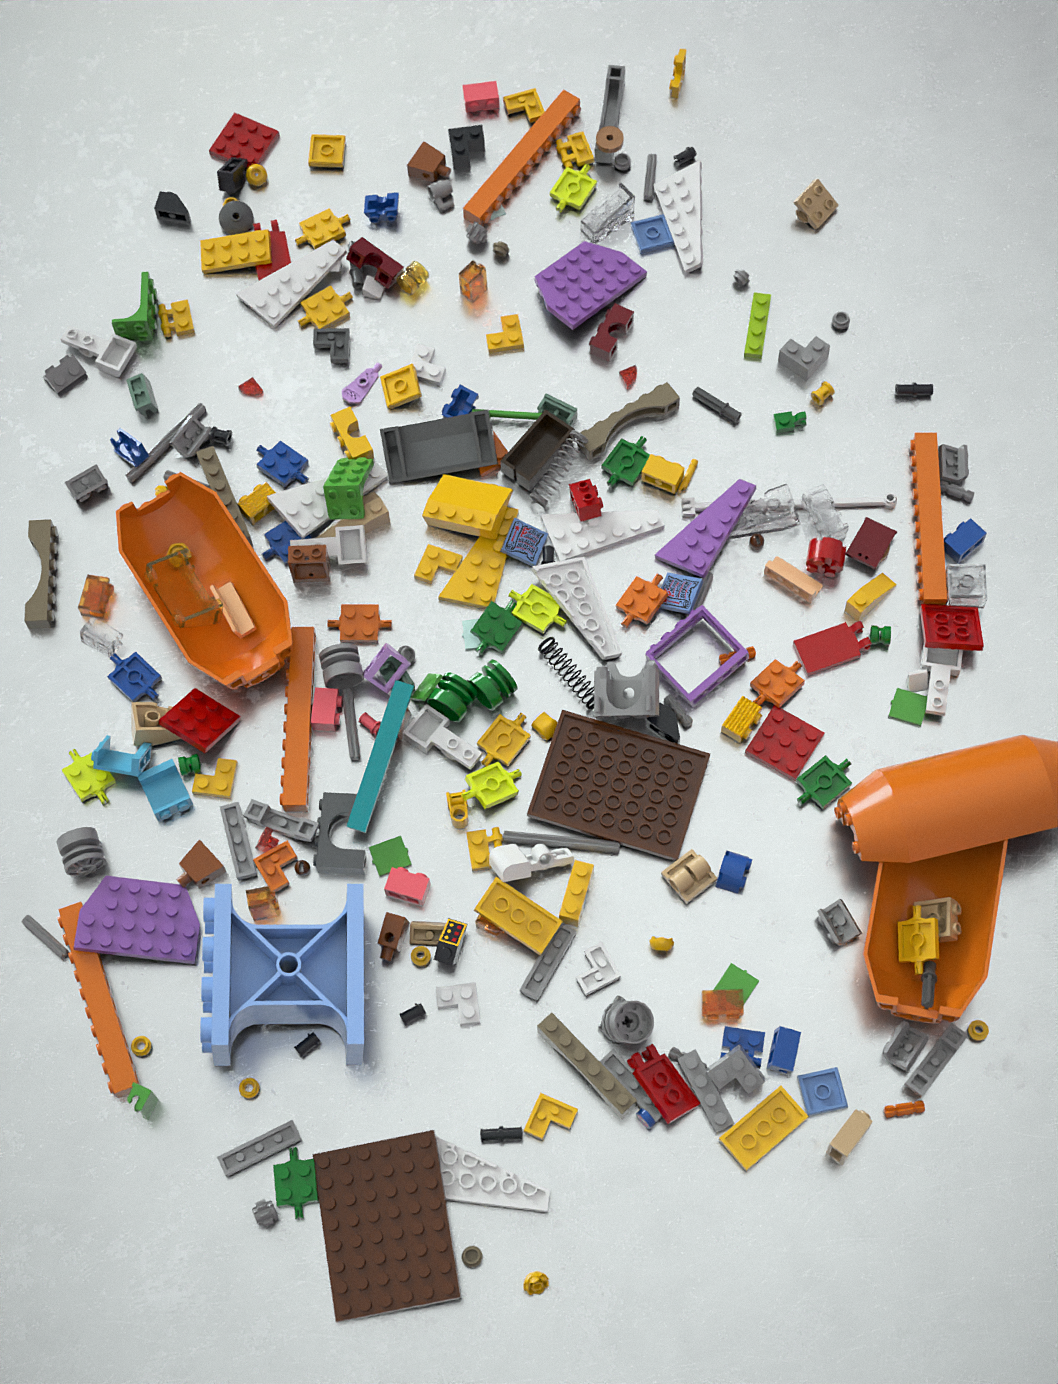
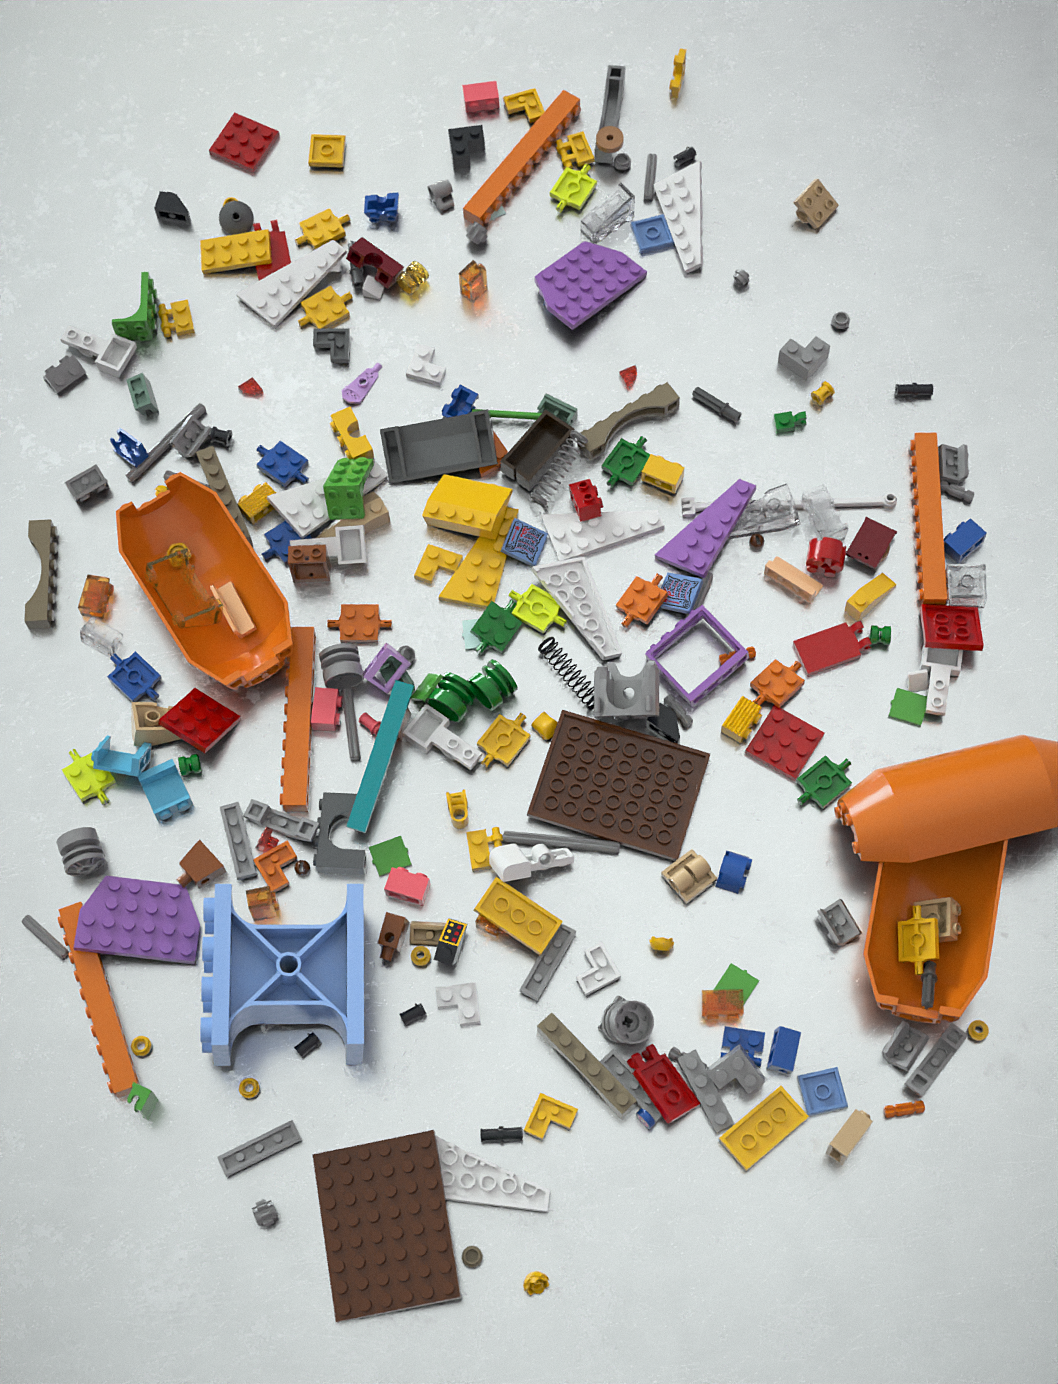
yellow plate [192,758,238,799] -> none
black slope [217,157,248,194] -> none
yellow plate [246,164,268,186] -> none
green plate [273,1147,319,1220] -> none
yellow plate [380,364,422,410] -> none
dark orange torso [407,141,451,183] -> none
neon yellow plate [462,761,522,809] -> none
yellow plate [486,314,524,353] -> none
dark tan plate [493,241,510,257] -> none
black pin [541,545,555,565] -> none
yellow arch [559,860,594,927] -> none
dark red arch [589,303,634,362] -> none
yellow wheel [678,459,698,494] -> none
lime plate [744,292,771,359] -> none

